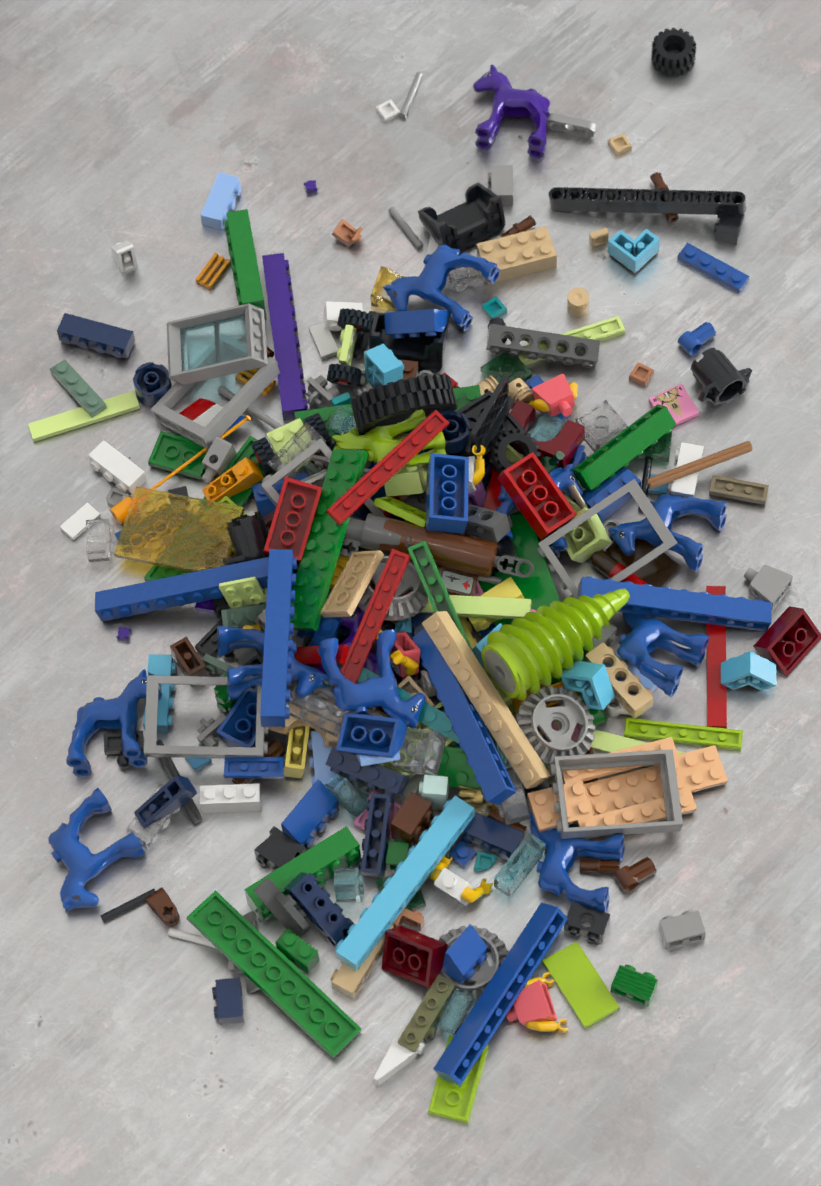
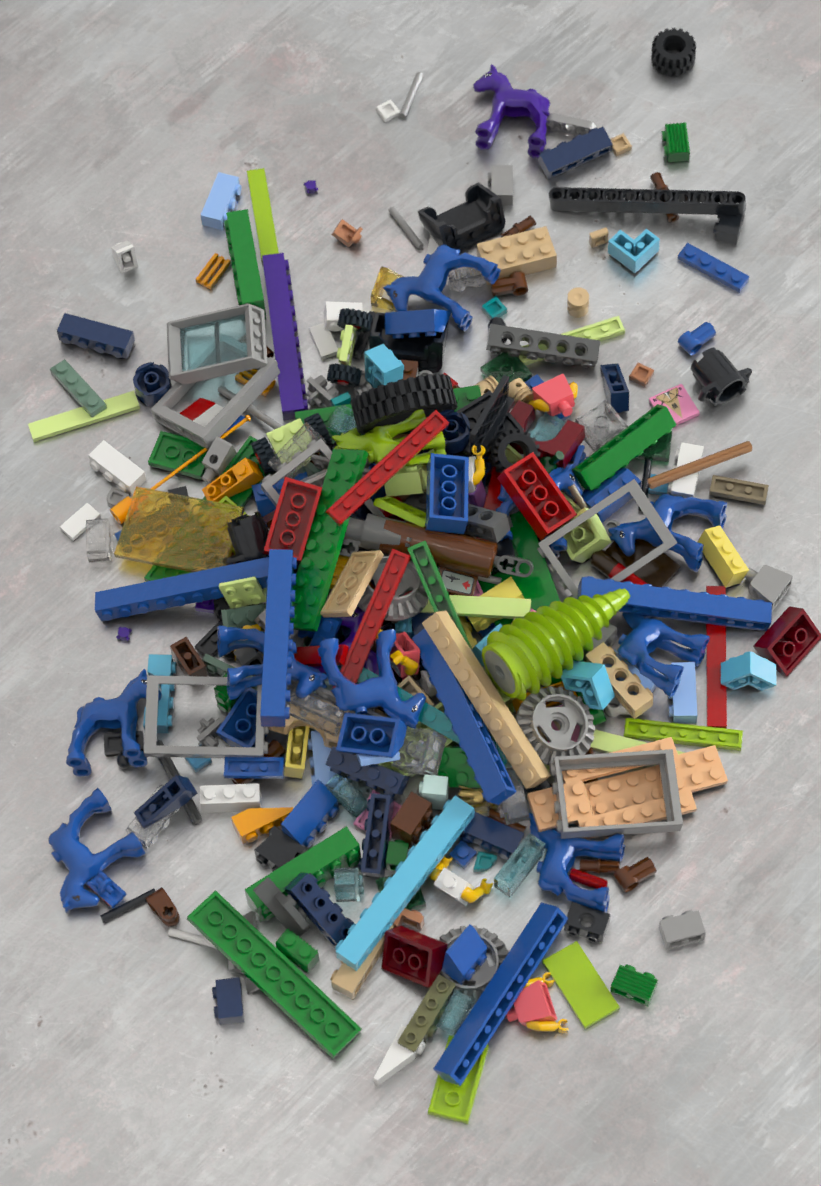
none -> blue hips [87,870,127,909]
none -> light orange slope [231,807,294,844]
none -> lime tile [247,168,279,263]
none -> reddish brown piece [490,271,528,296]
none -> dark blue brick [538,127,613,179]
none -> red axle [569,868,608,889]
none -> dark blue slope [600,363,629,413]
none -> green brick [661,122,690,162]
none -> light blue brick [668,662,697,724]
none -> light yellow brick [697,525,749,588]

